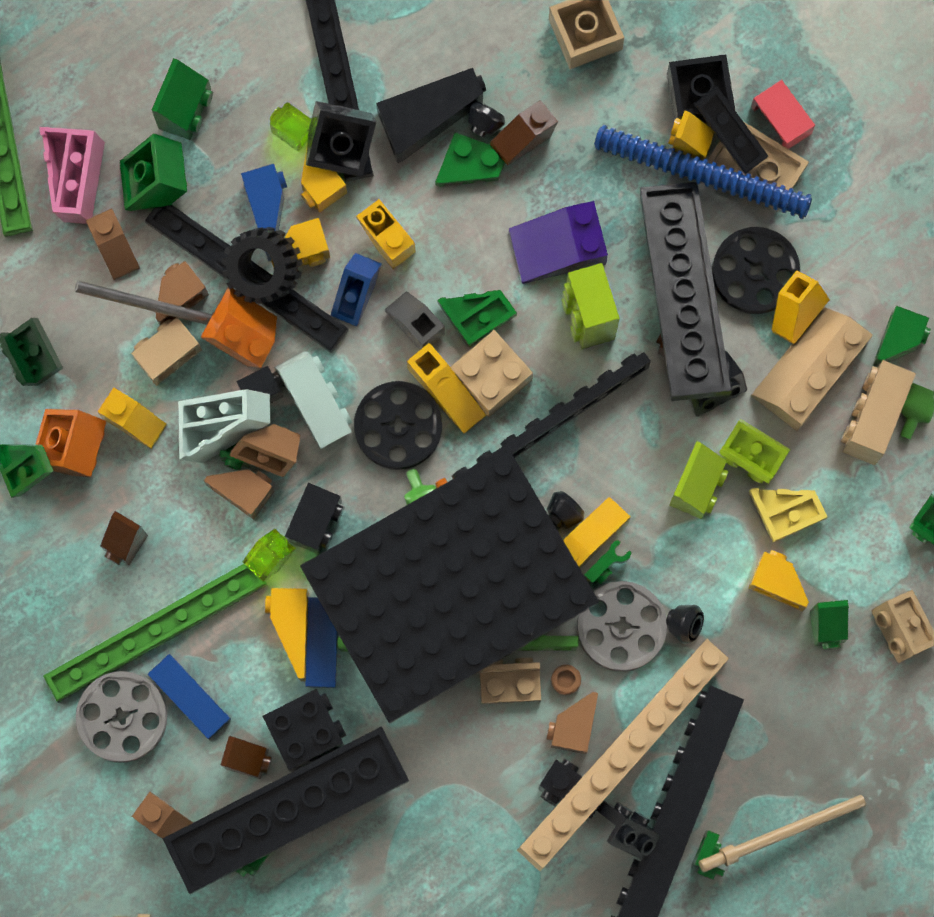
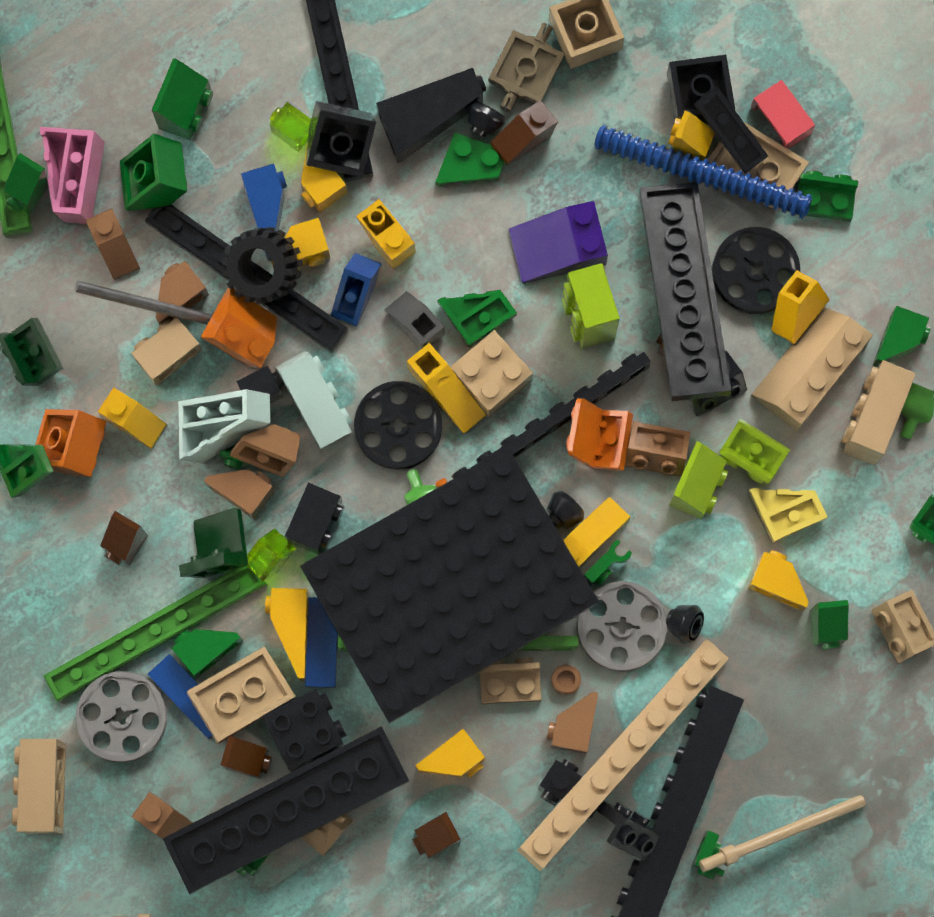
none -> green slope [3,153,49,214]
none -> tan brick [12,739,66,834]
none -> green slope [171,629,243,679]
none -> dark green bracket [179,508,248,578]
none -> tan plate [187,646,296,744]
none -> tan bracket [301,814,353,856]
none -> reddish brown slope [412,812,461,858]
none -> yellow slope [415,729,485,778]
none -> dark tan plate [488,23,565,112]
none -> orange bracket [566,398,633,471]
none -> medium nougat bracket [625,421,691,476]
none -> green bracket [796,171,859,222]

